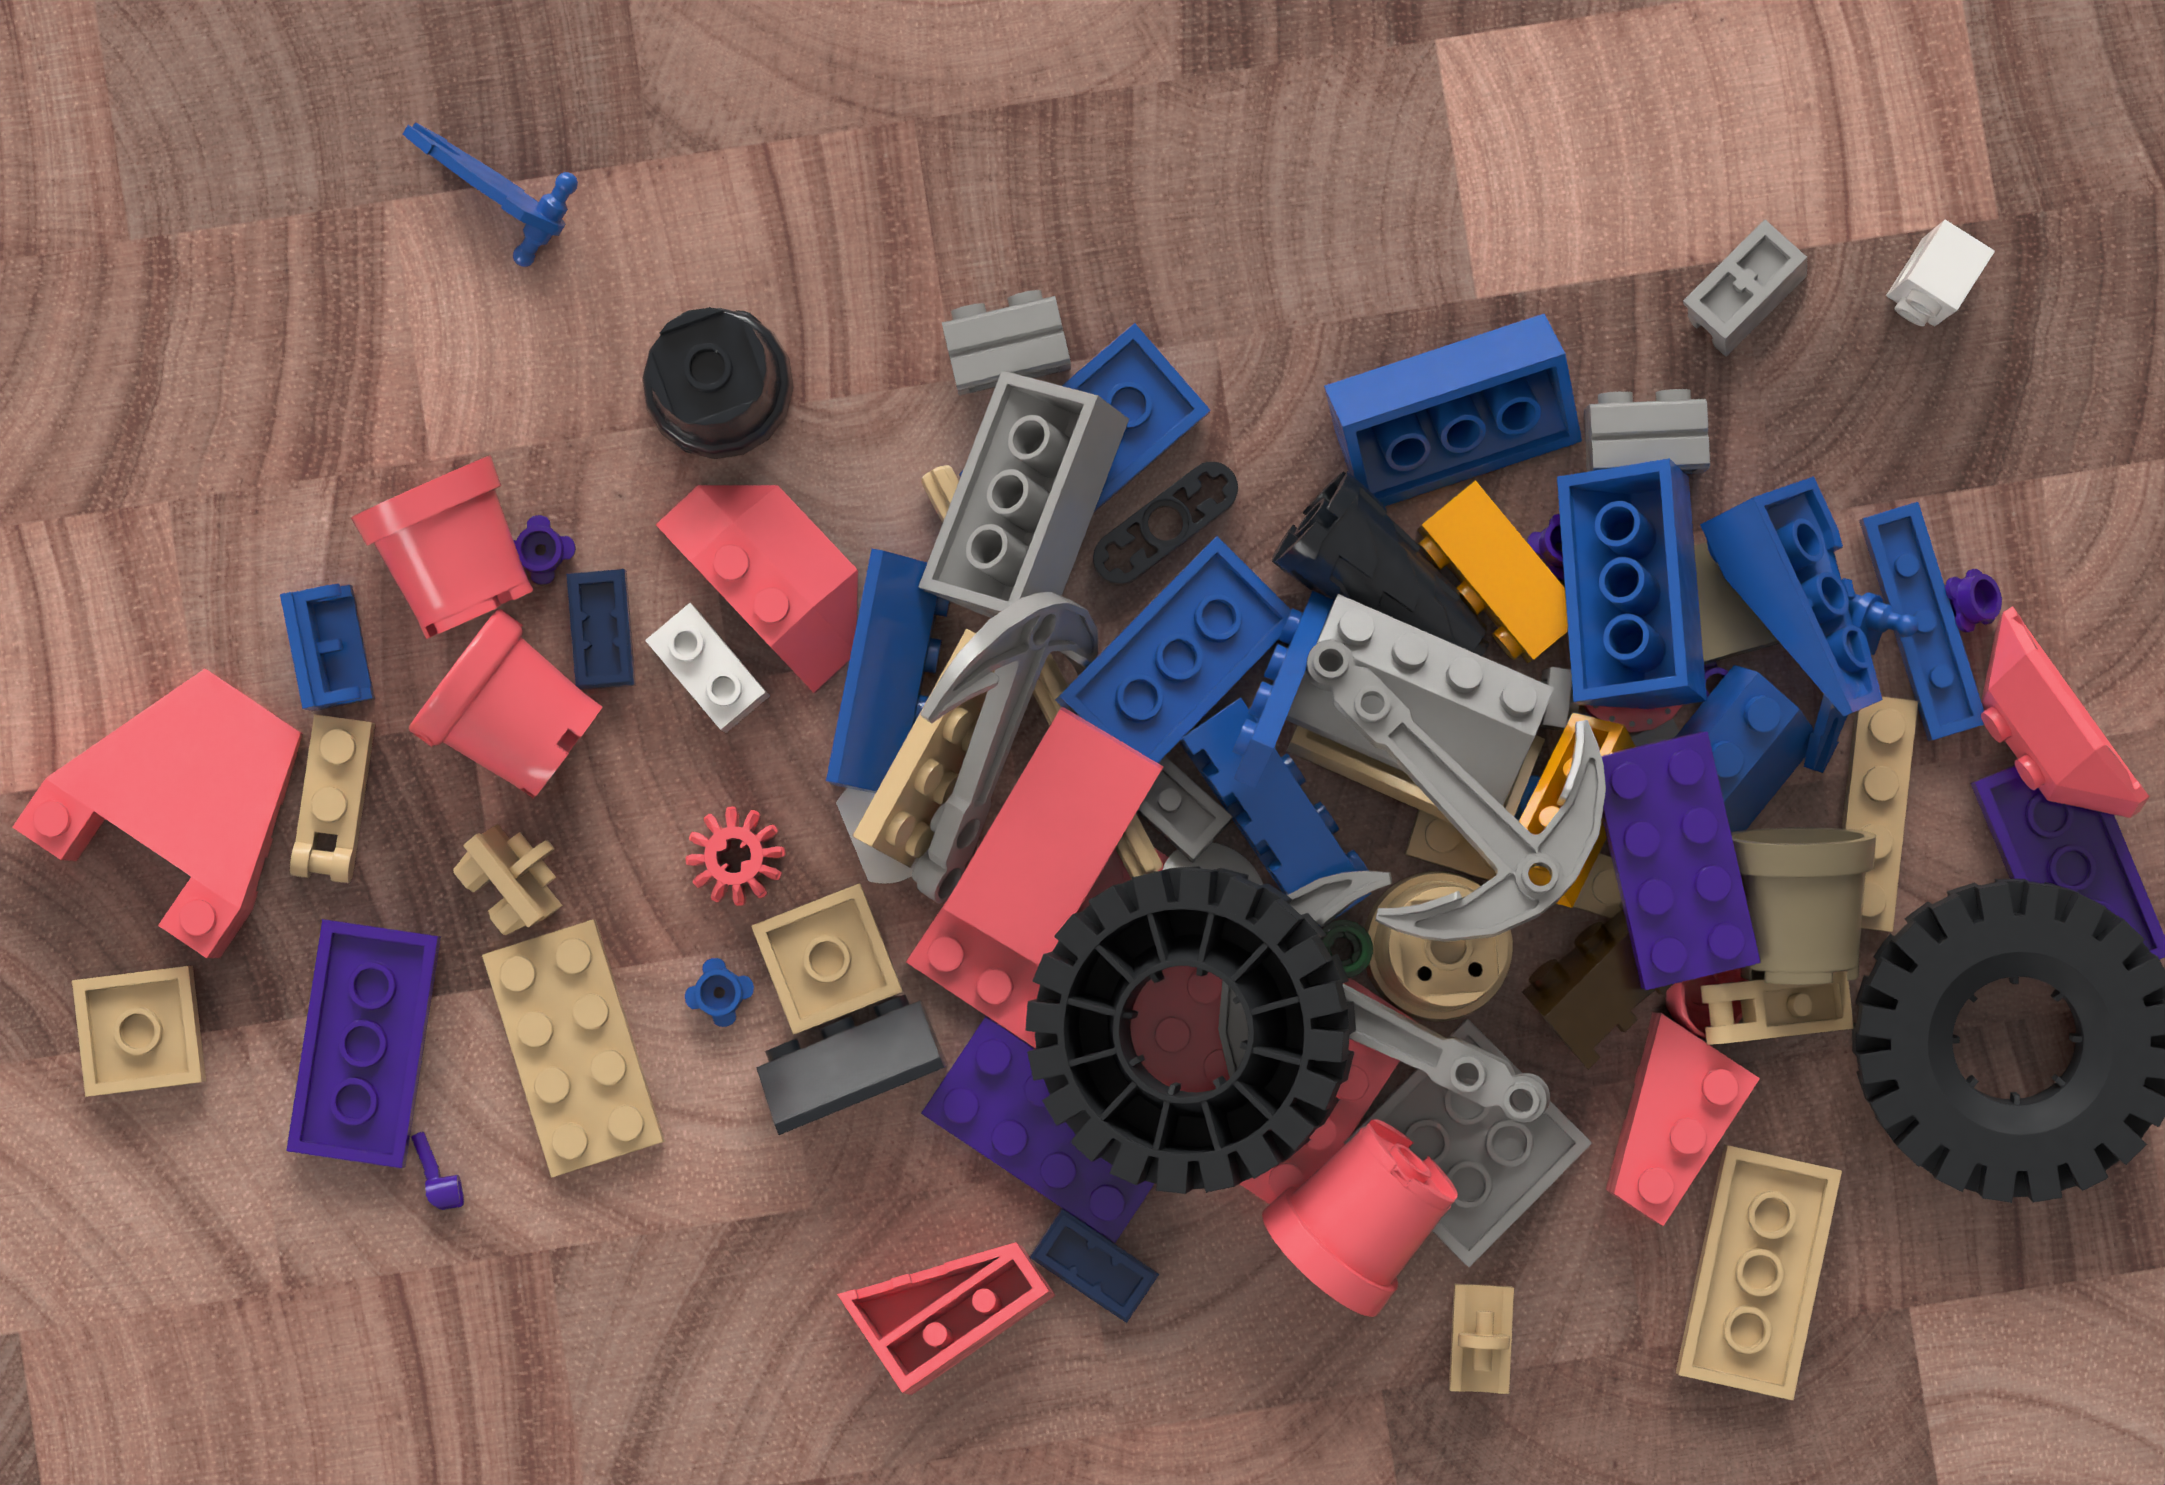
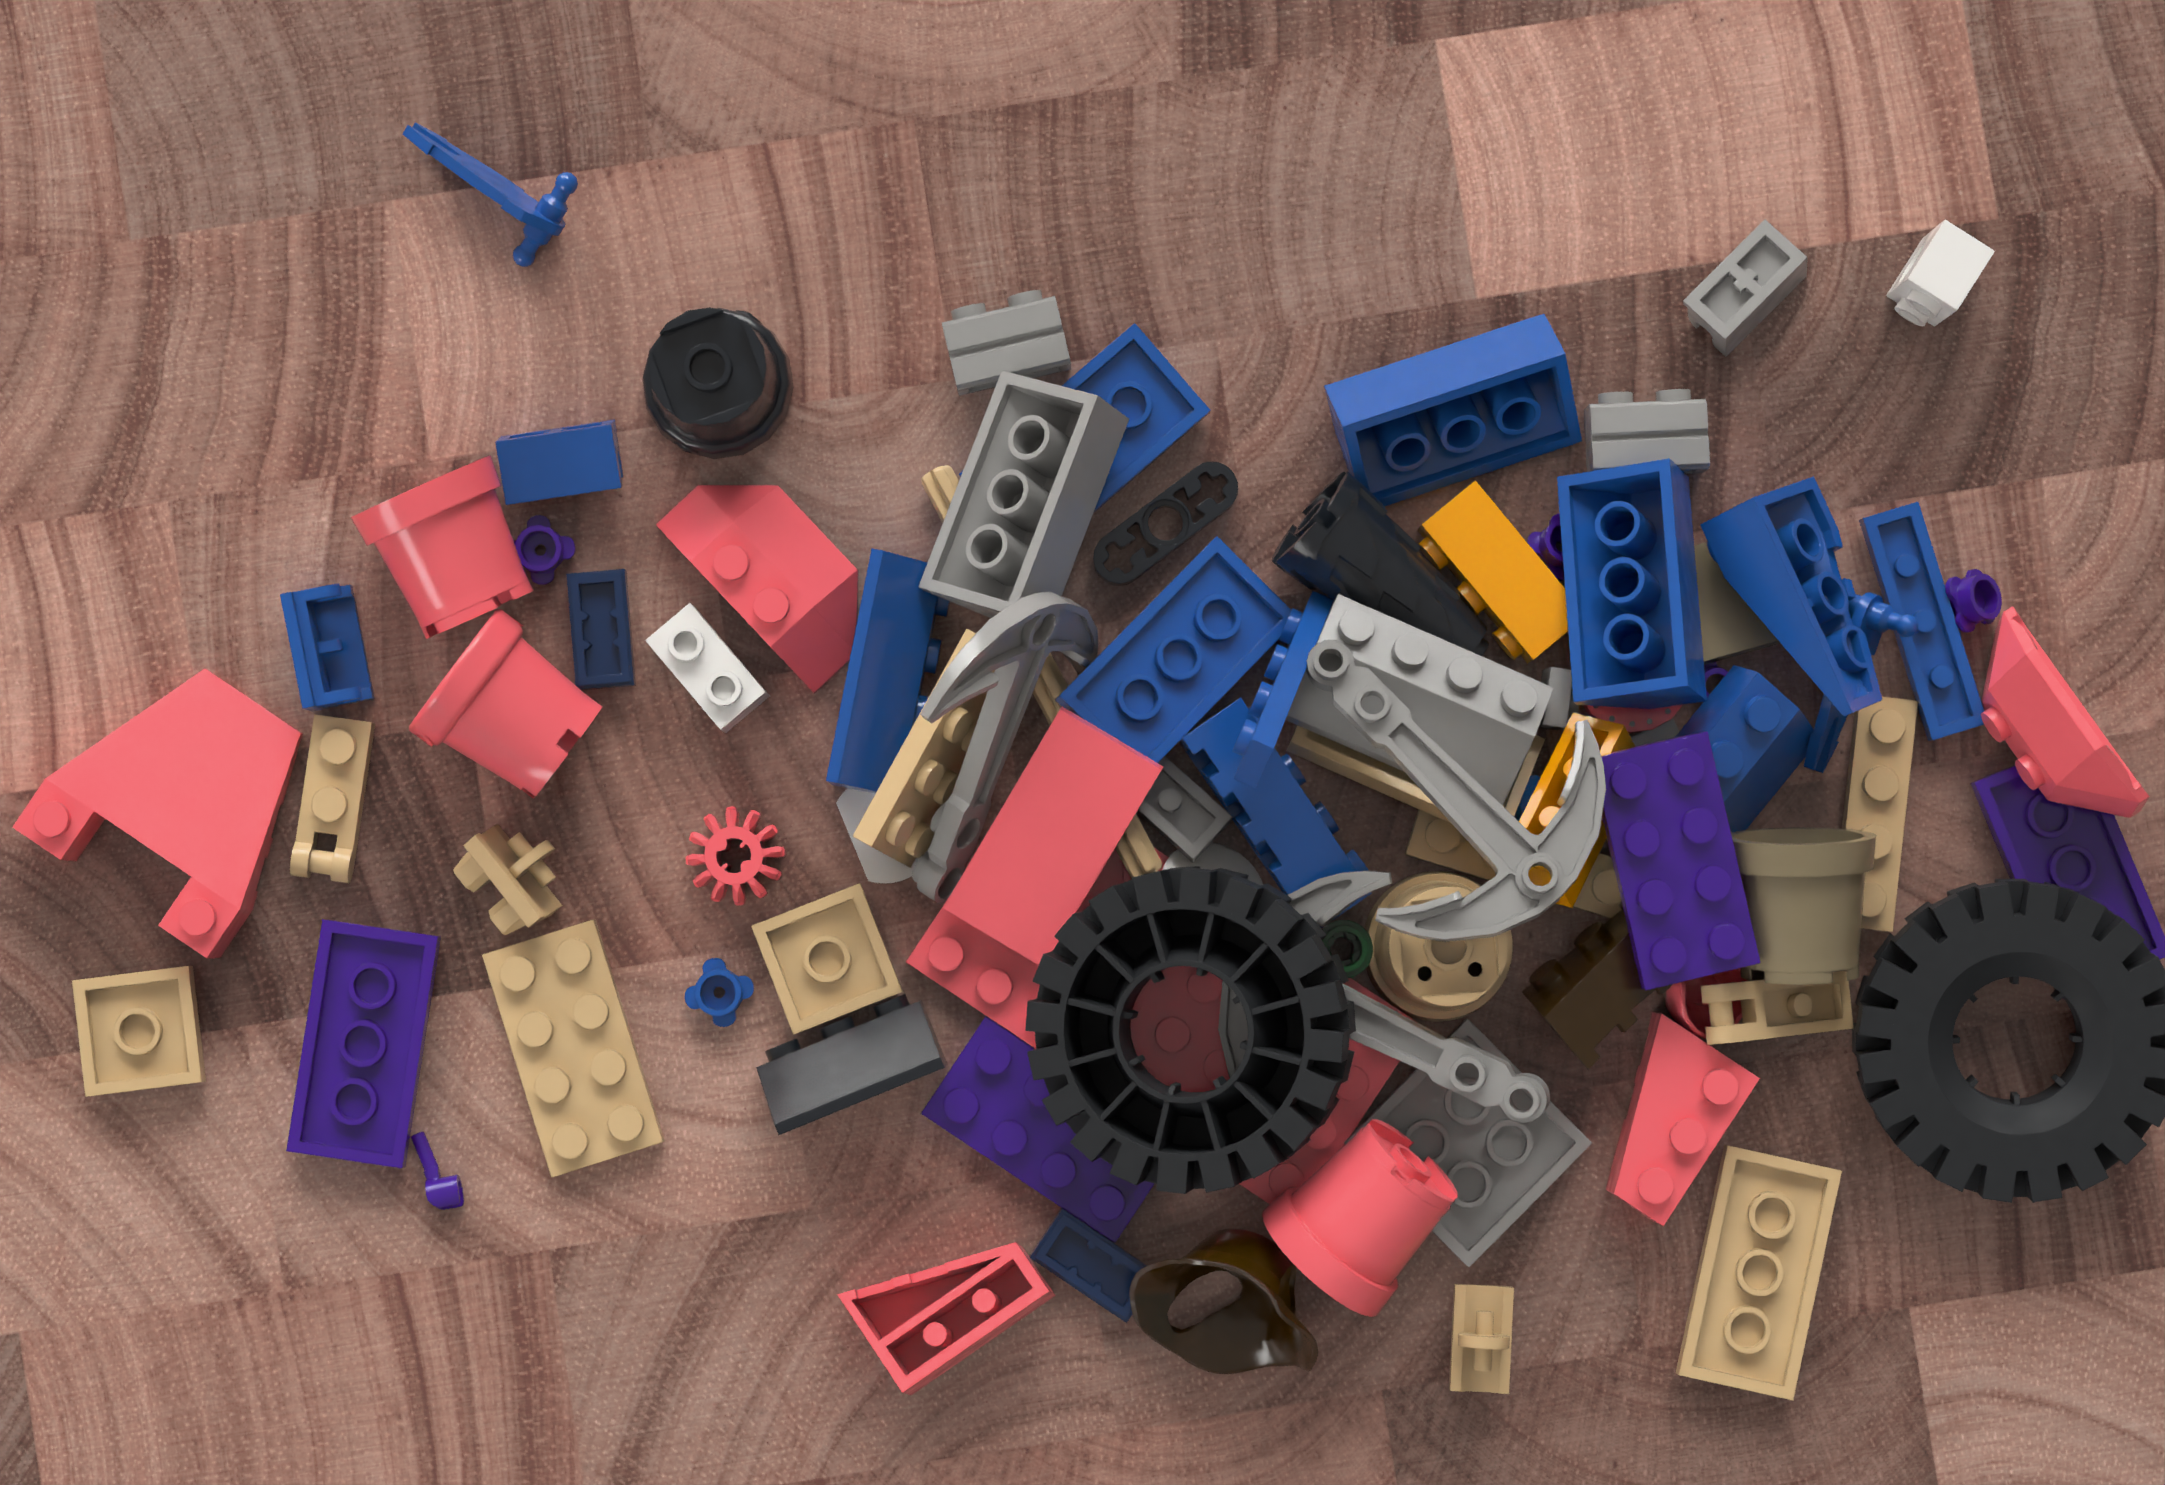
none -> blue hinge [495,419,623,505]
none -> dark brown piece [1129,1229,1318,1374]

